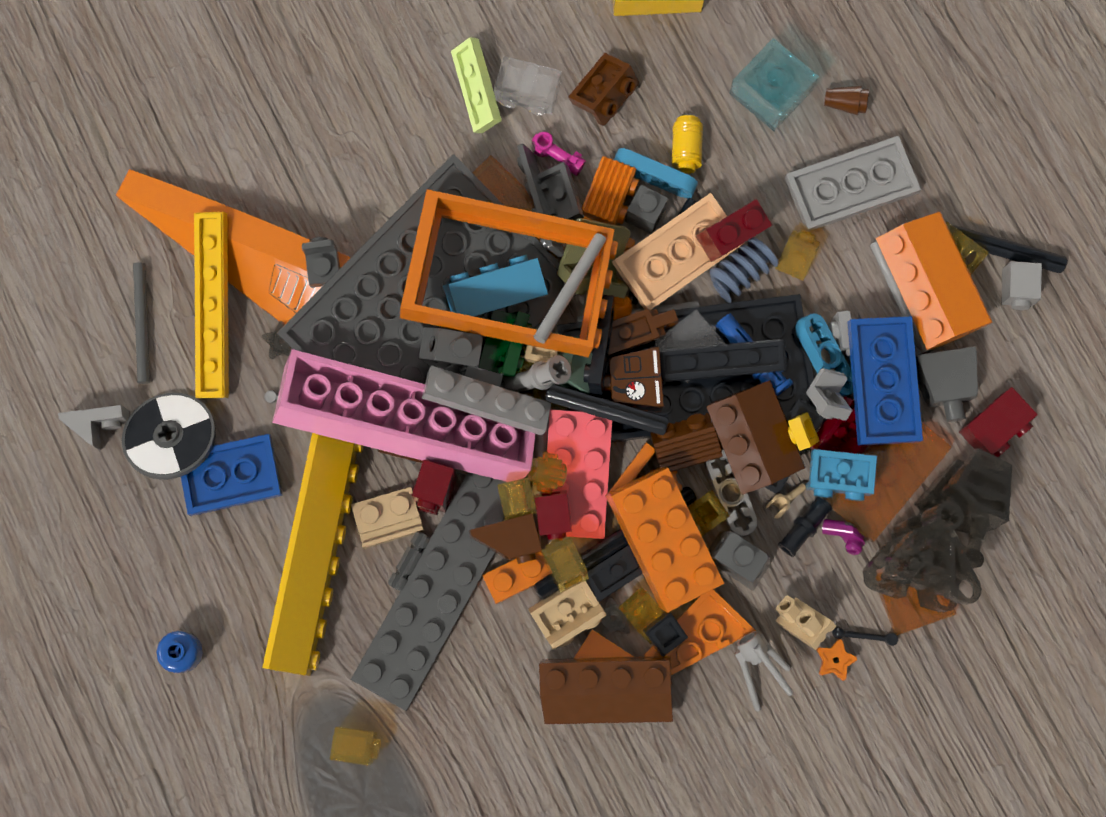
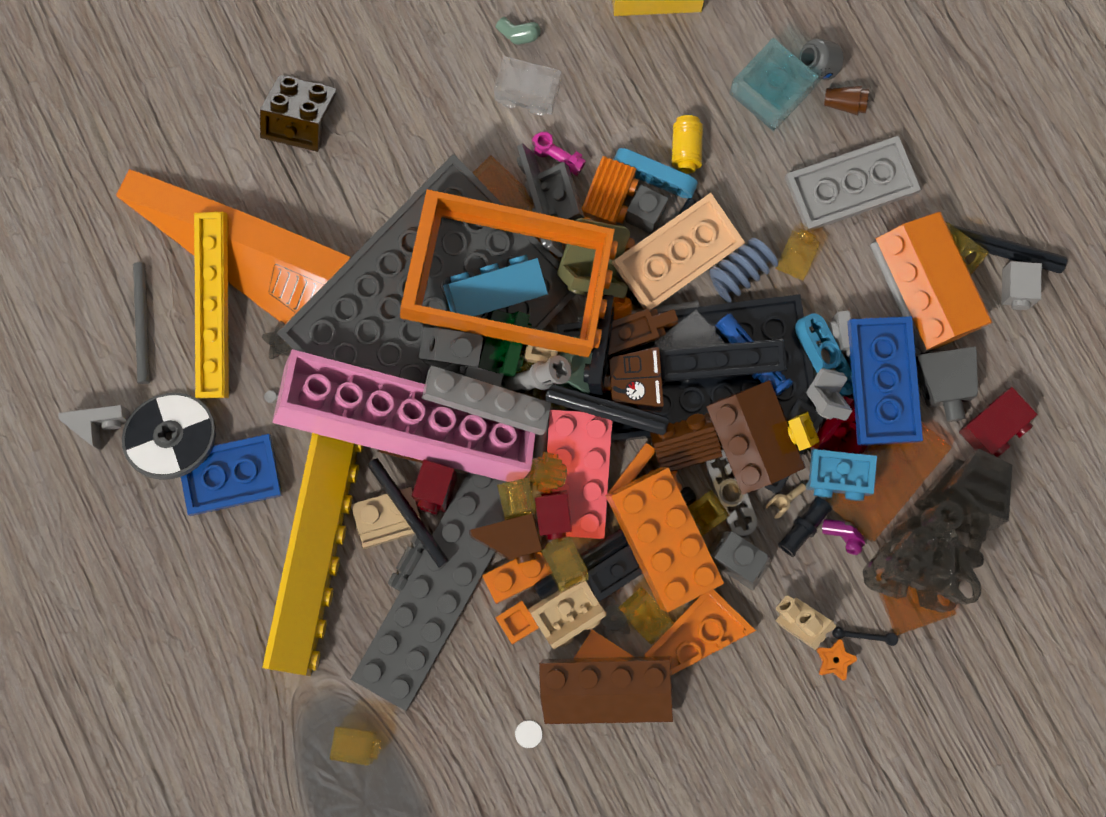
blue head [156,631,203,673] -> none
dark grey bracket [302,237,340,288] -> none
yellowish green plate [451,37,502,133] -> none
light grey bar [534,233,606,344] -> none
reddish brown bracket [568,53,639,126] -> none
black tile [643,612,688,657] -> none
dark red brick [696,199,772,262] -> none
light grey plant [734,631,793,711] -> none
none -> dark brown bracket [260,75,336,152]
none -> black bar [367,458,449,568]
none -> sand green arm [495,16,541,45]
none -> orange plate [495,601,539,645]
none -> white sticker [515,720,542,748]
none -> dark grey head [799,39,844,80]

